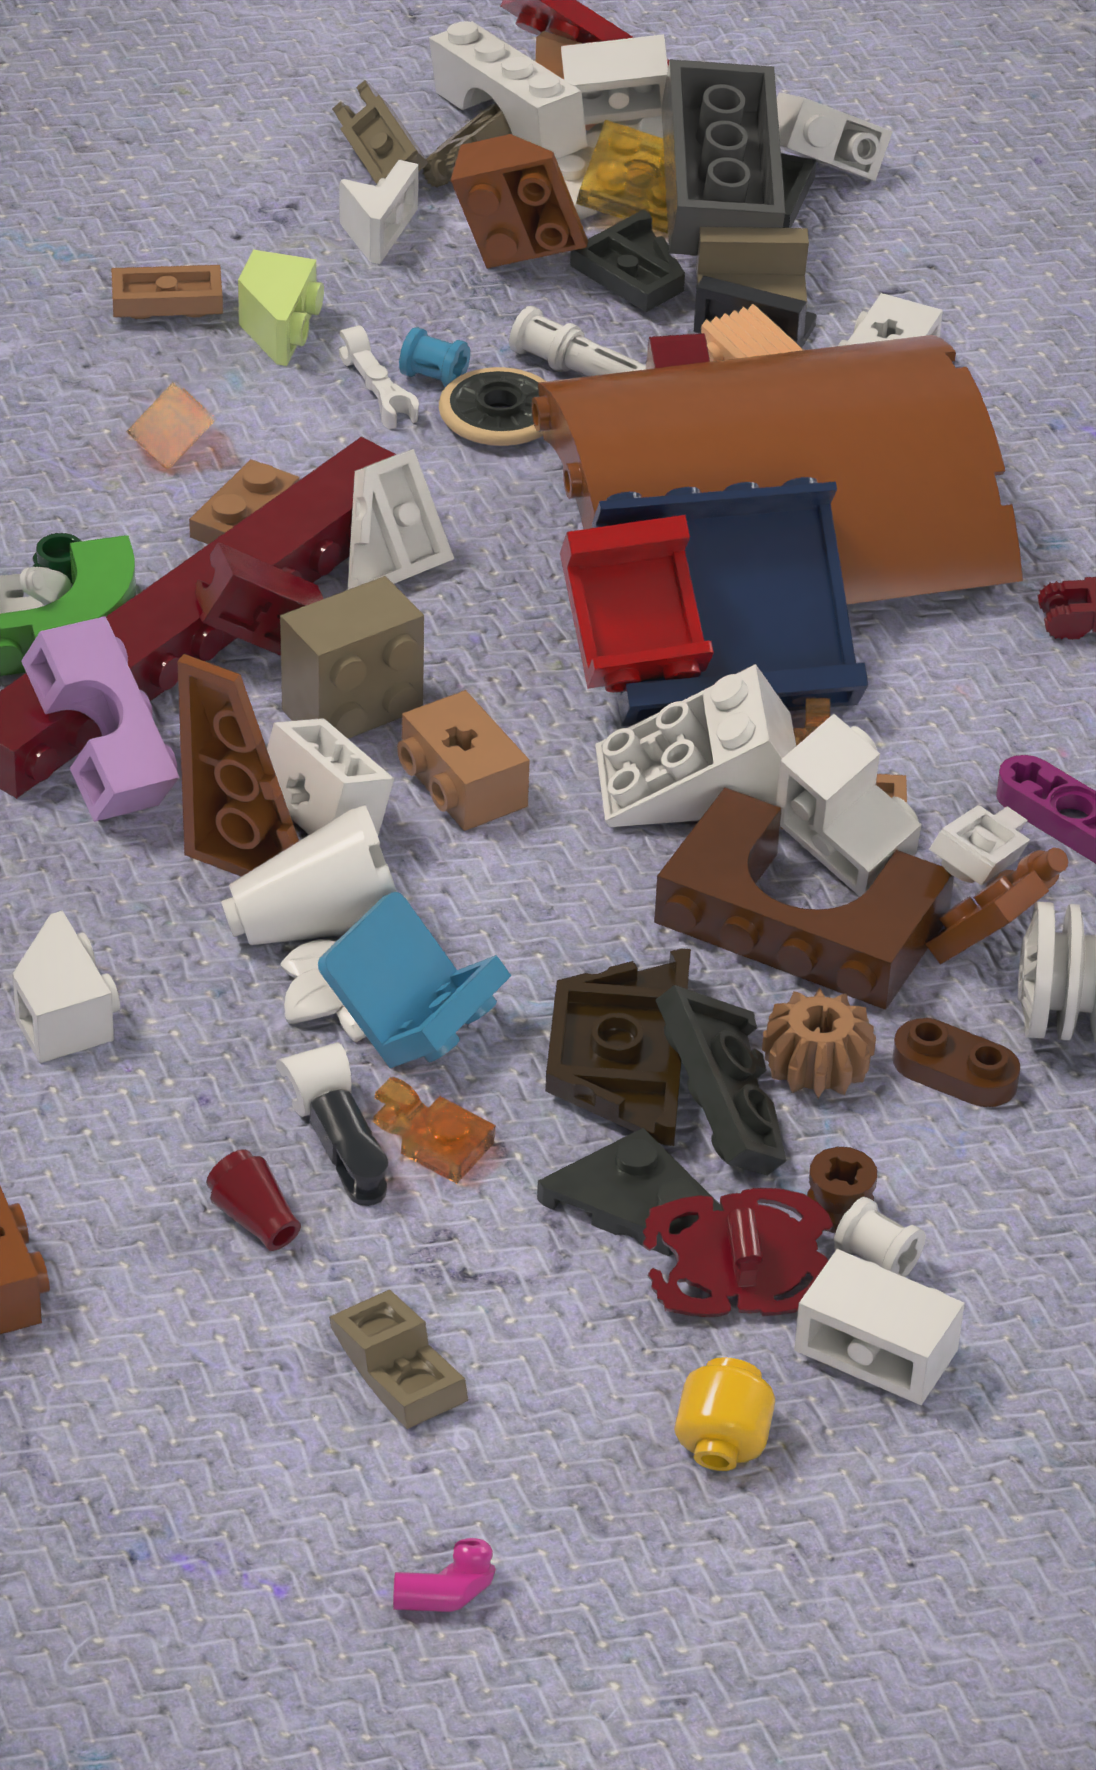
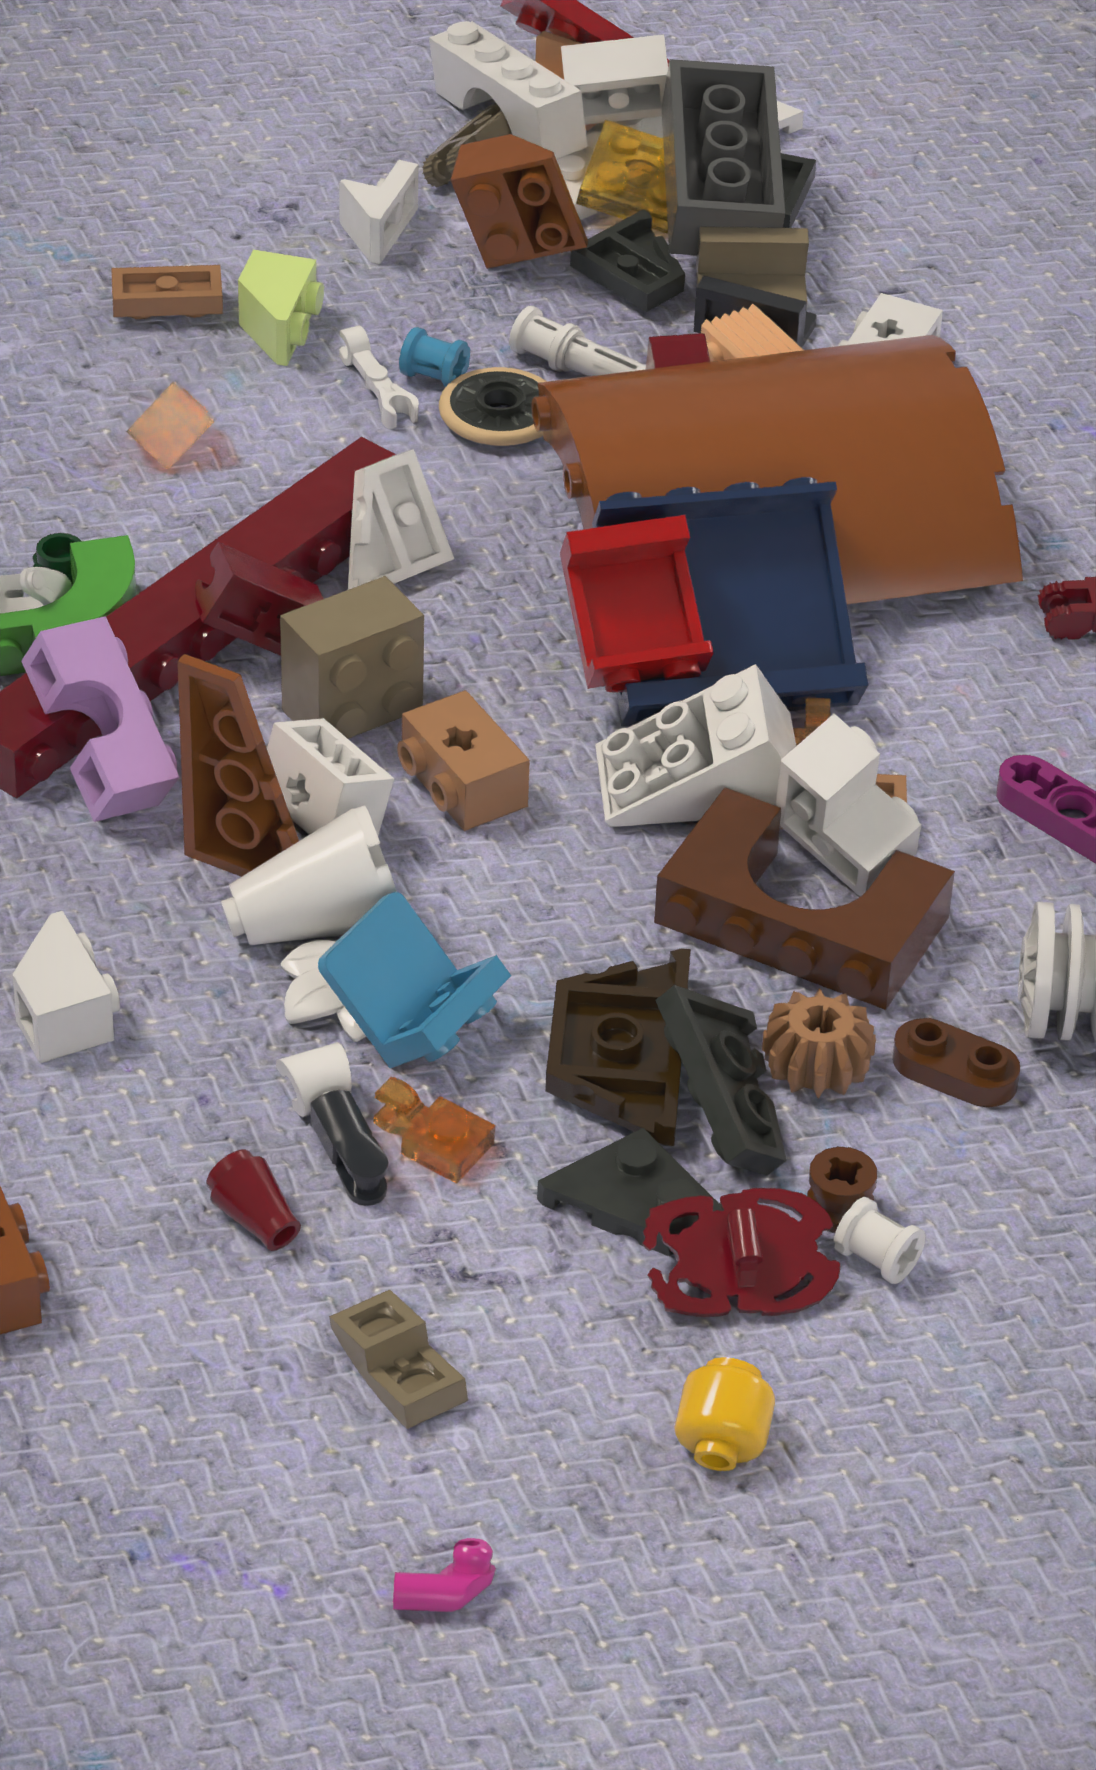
medium nougat plate [189,459,300,544] -> none
dark tan hinge [332,80,429,184] -> none
white slope [777,92,893,181] -> none
white brick [794,1249,965,1405] -> none
dark orange plate [926,847,1069,965] -> none
white hinge [929,805,1030,885] -> none

